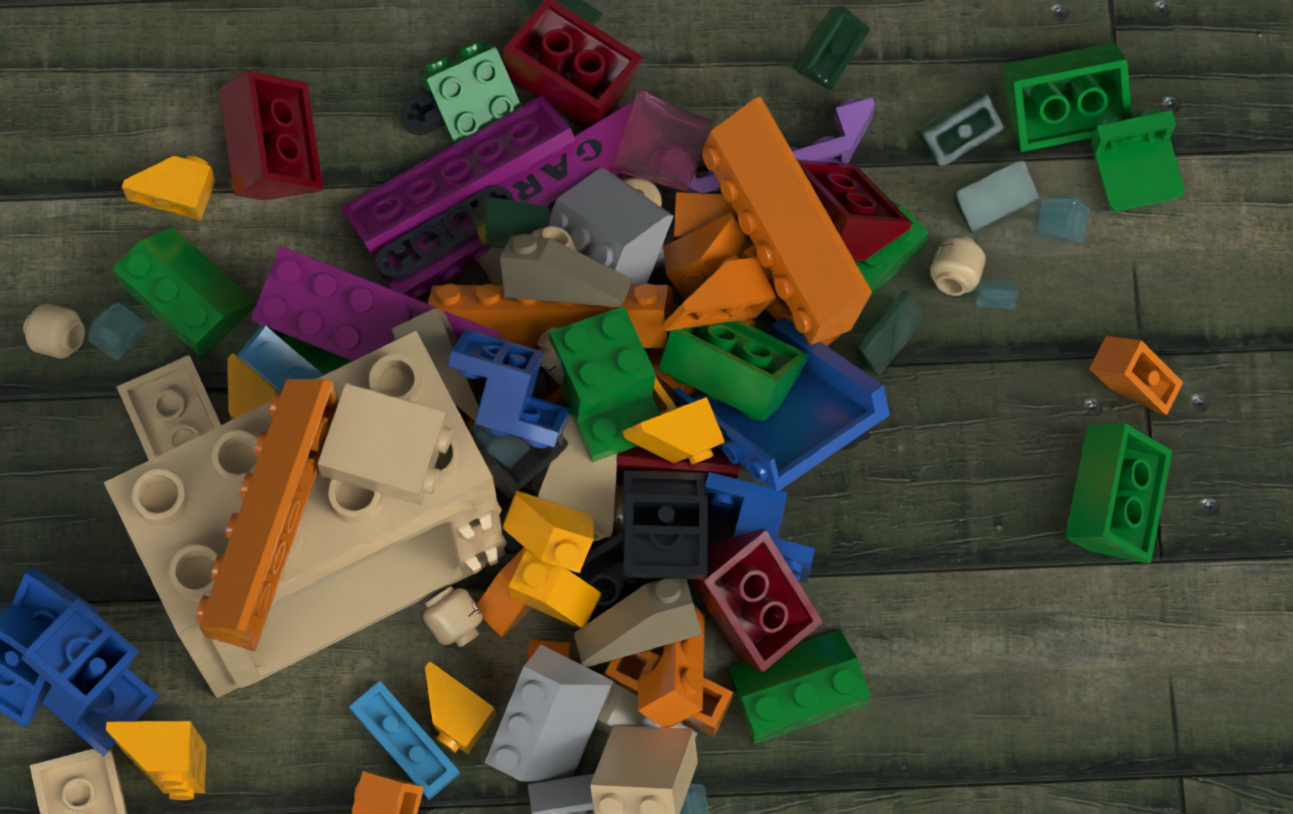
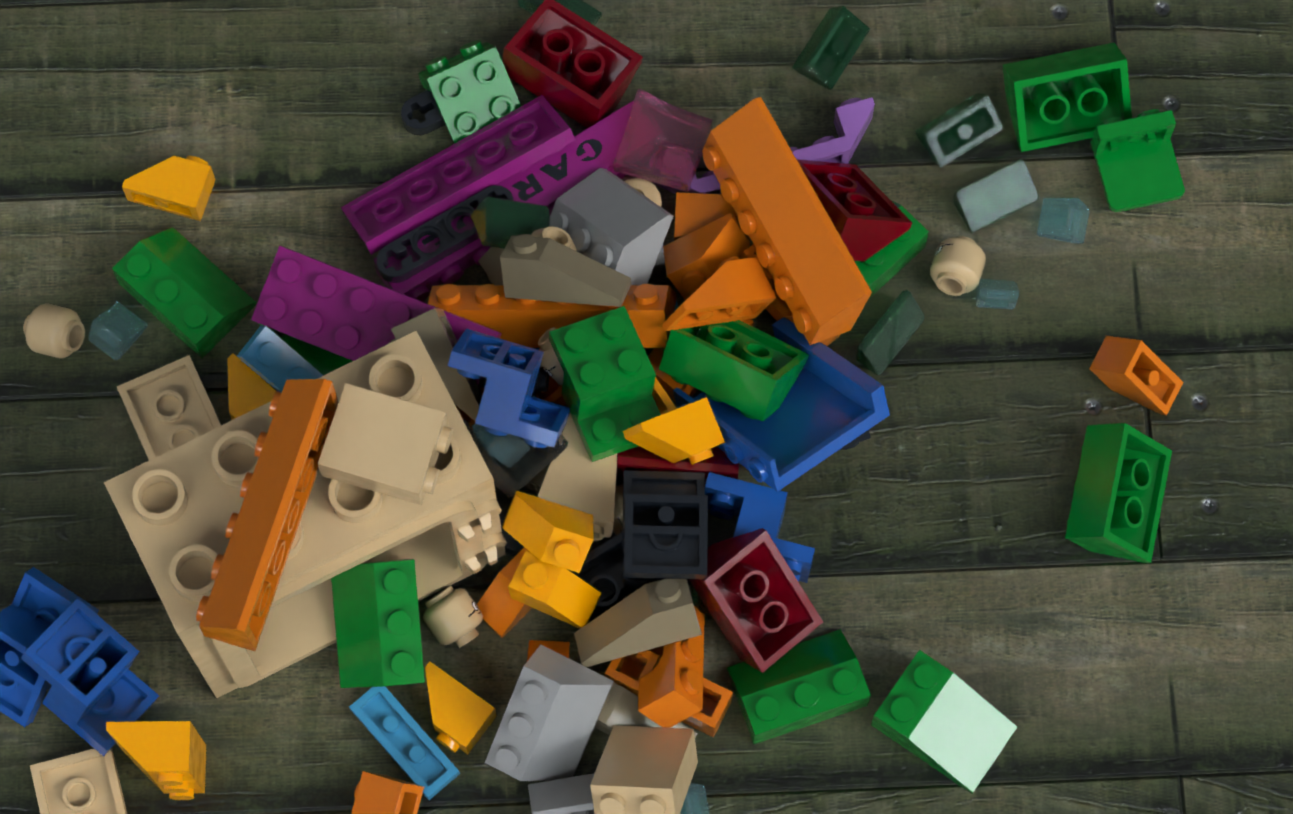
dark red slope [219,71,323,201] -> none
none -> green slope [331,559,425,688]
none -> slope [871,650,1017,794]

